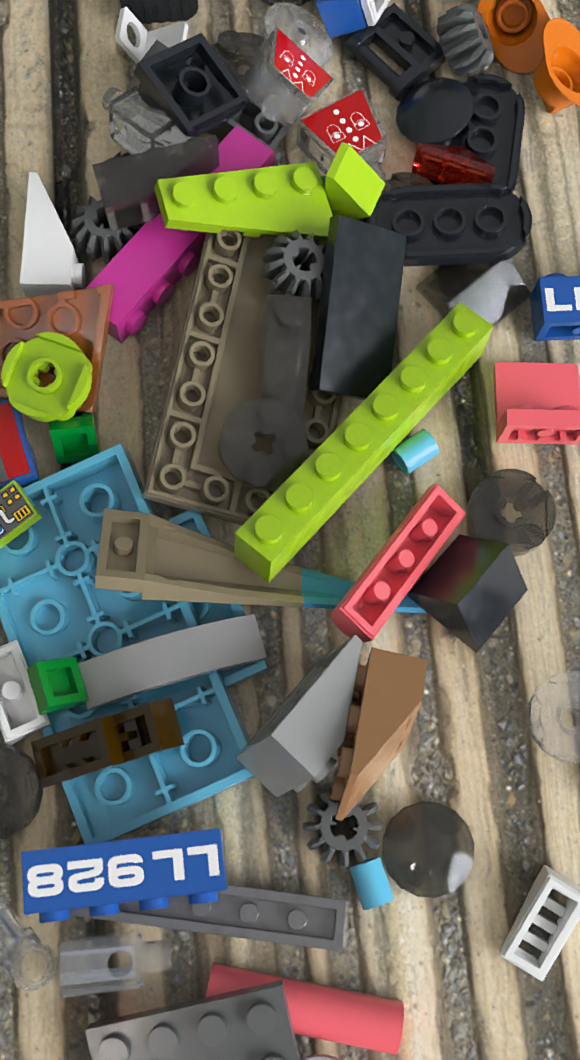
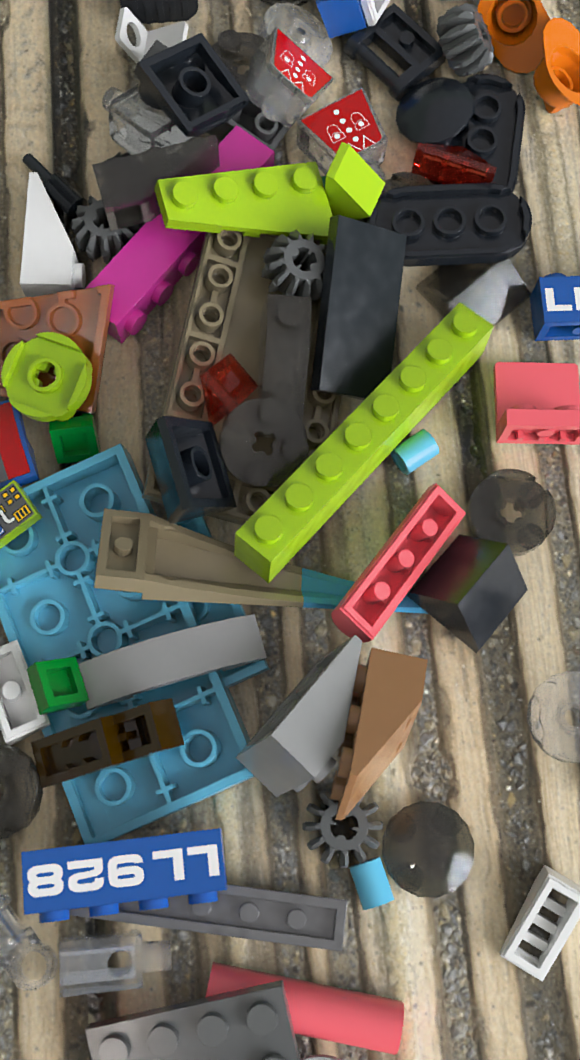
none -> black axle [23,153,87,218]
none -> black slope [145,416,237,524]
none -> clear red slope [200,353,259,426]

